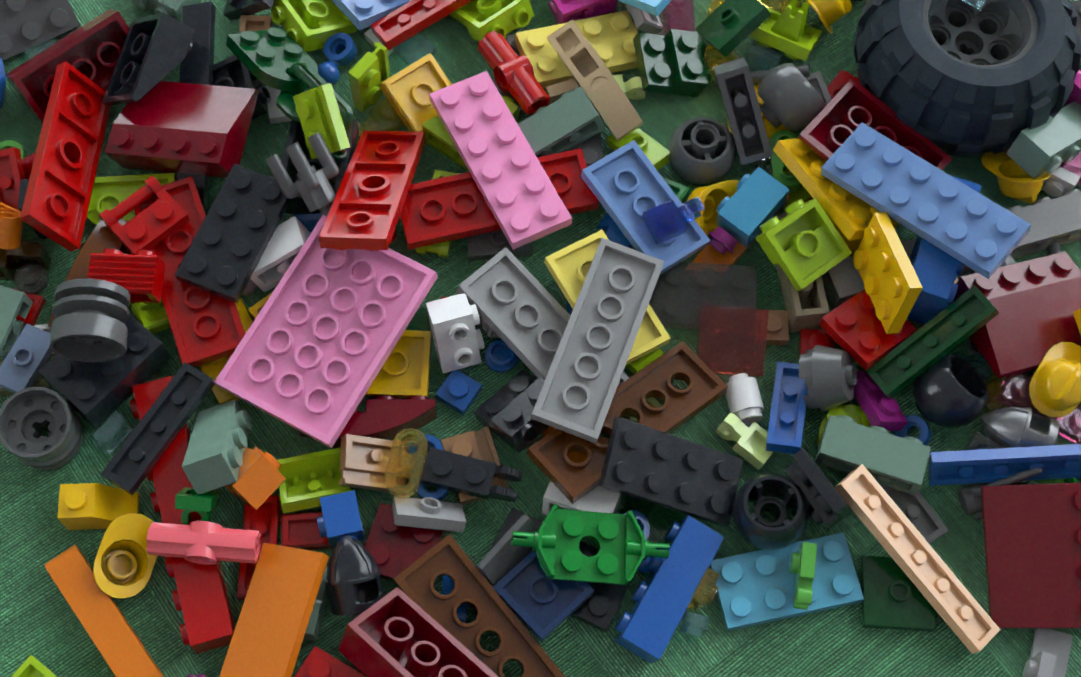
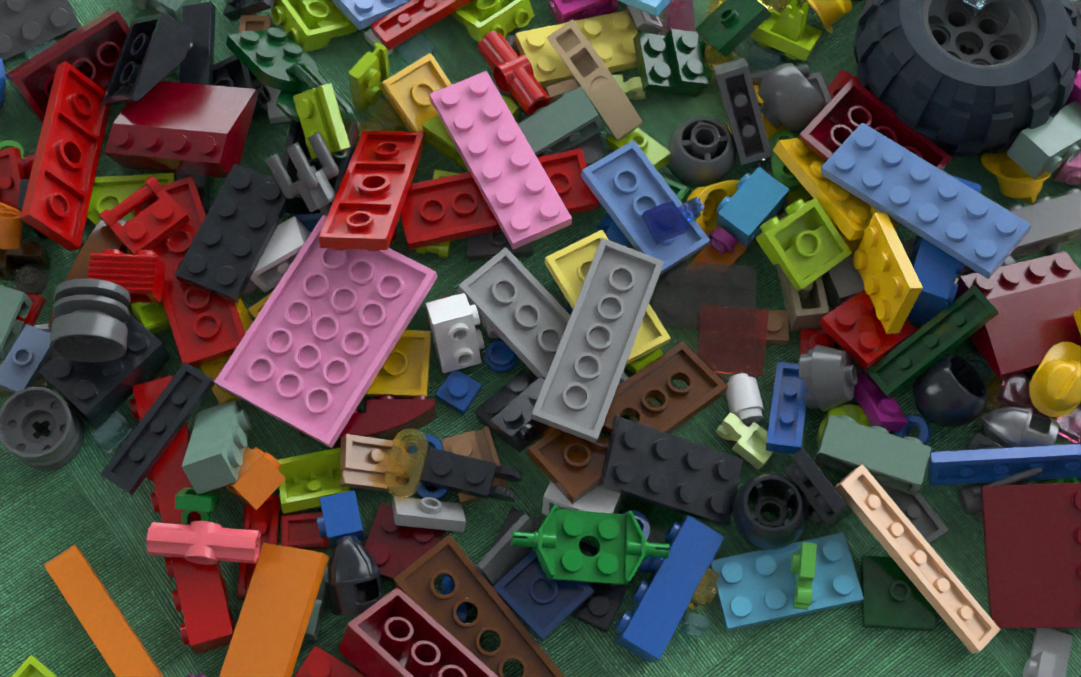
yellow slope [57,483,140,530] -> none
yellow piece [93,513,157,599] -> none
blue plate [318,33,357,86] -> none
white plate [1041,166,1080,198] -> none

